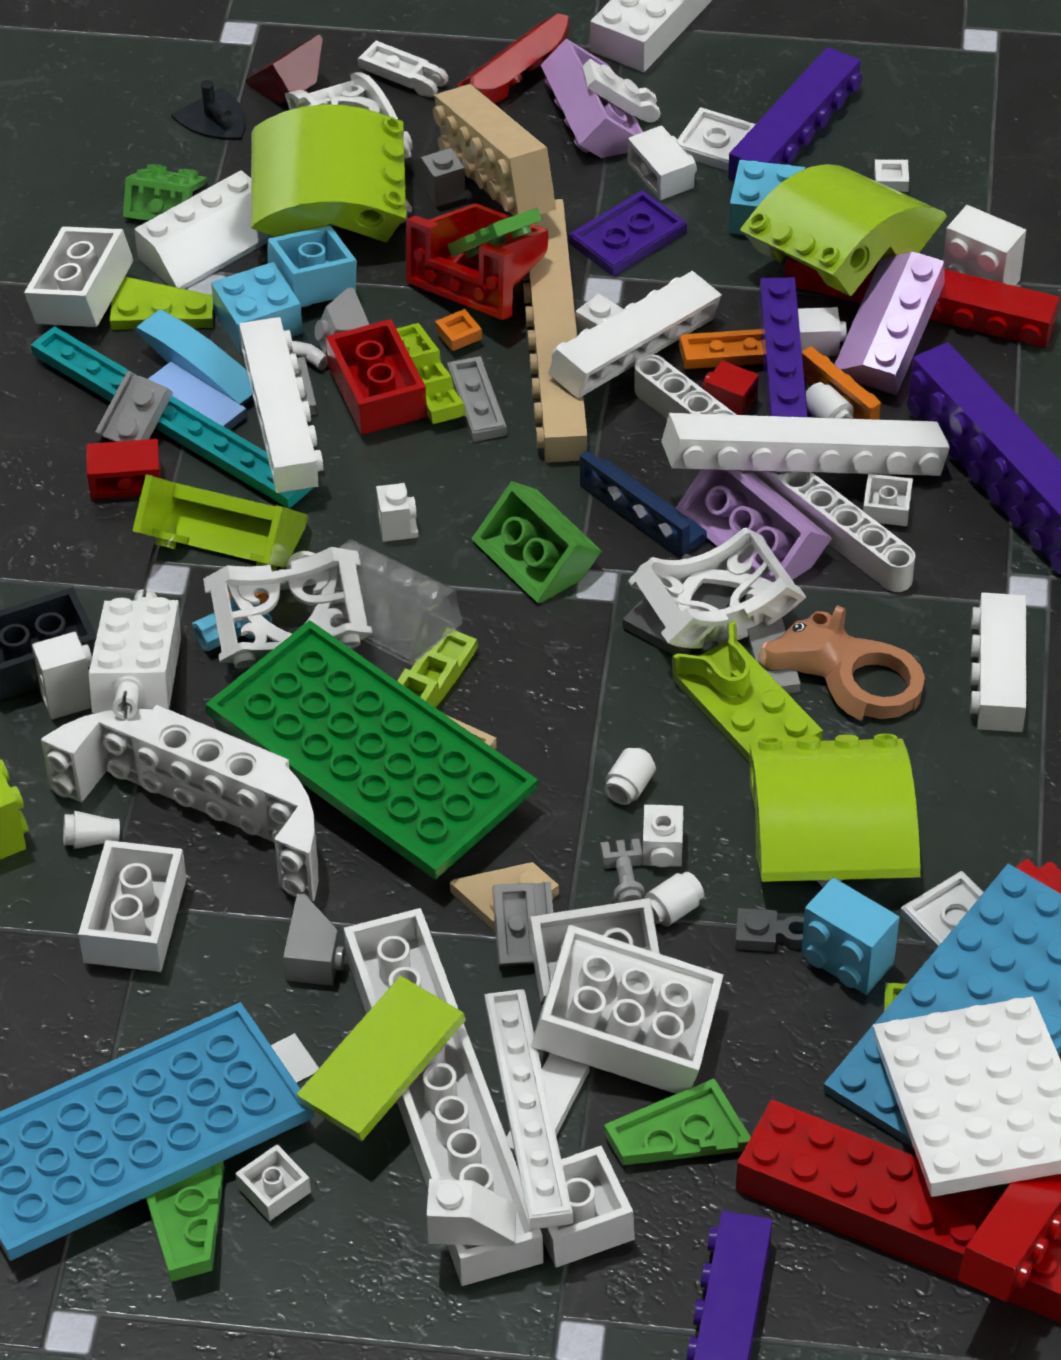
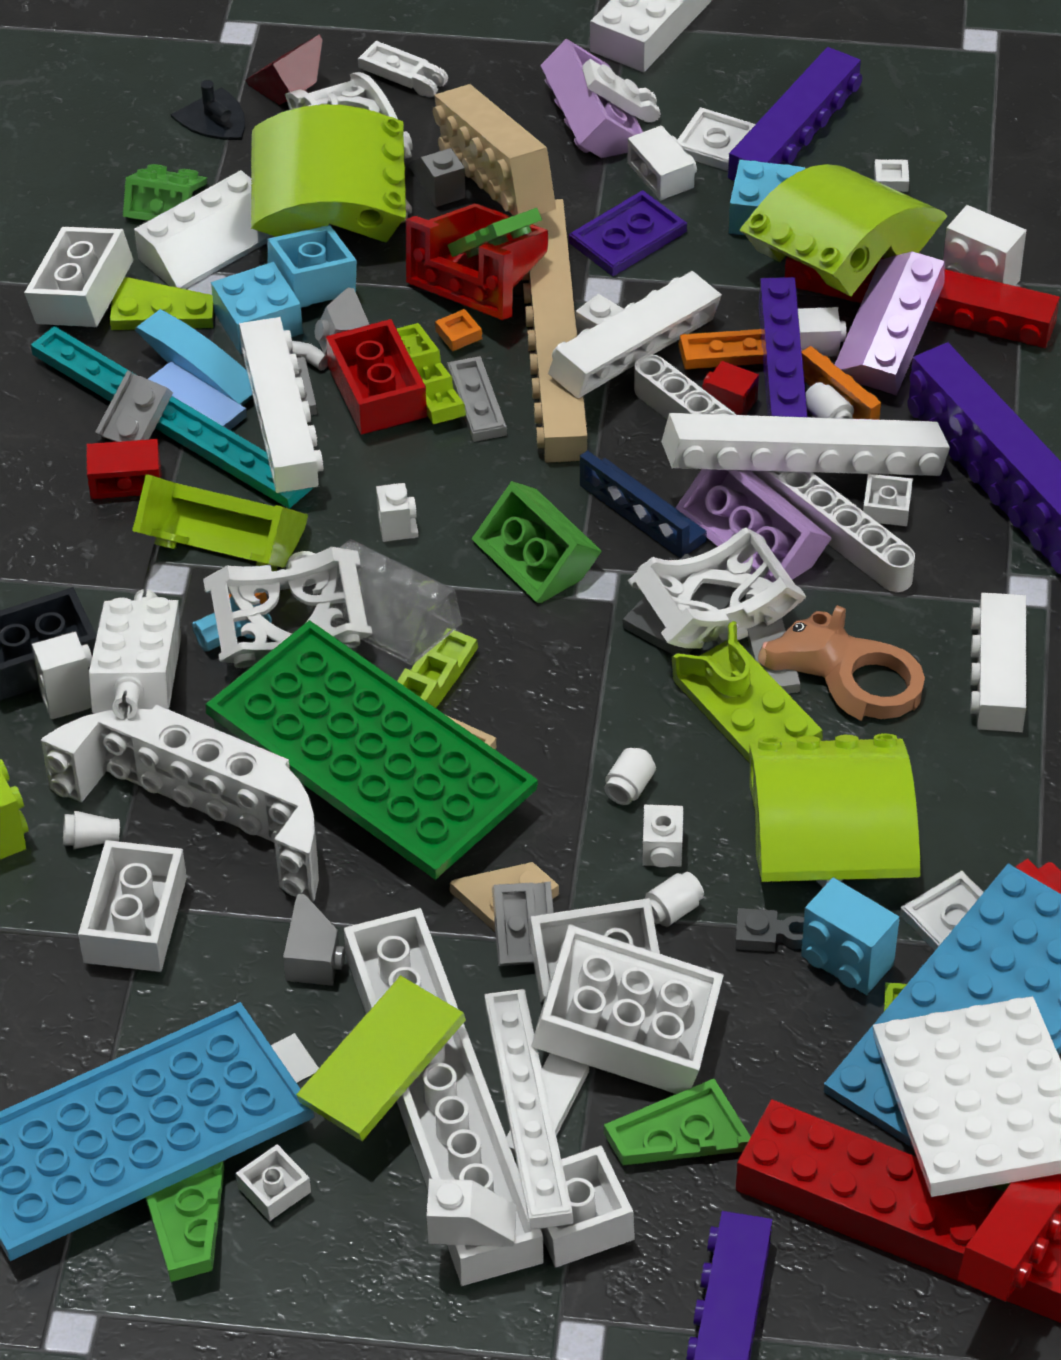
brick [457,13,570,103] -> none
light grey hinge [600,838,645,903] -> none

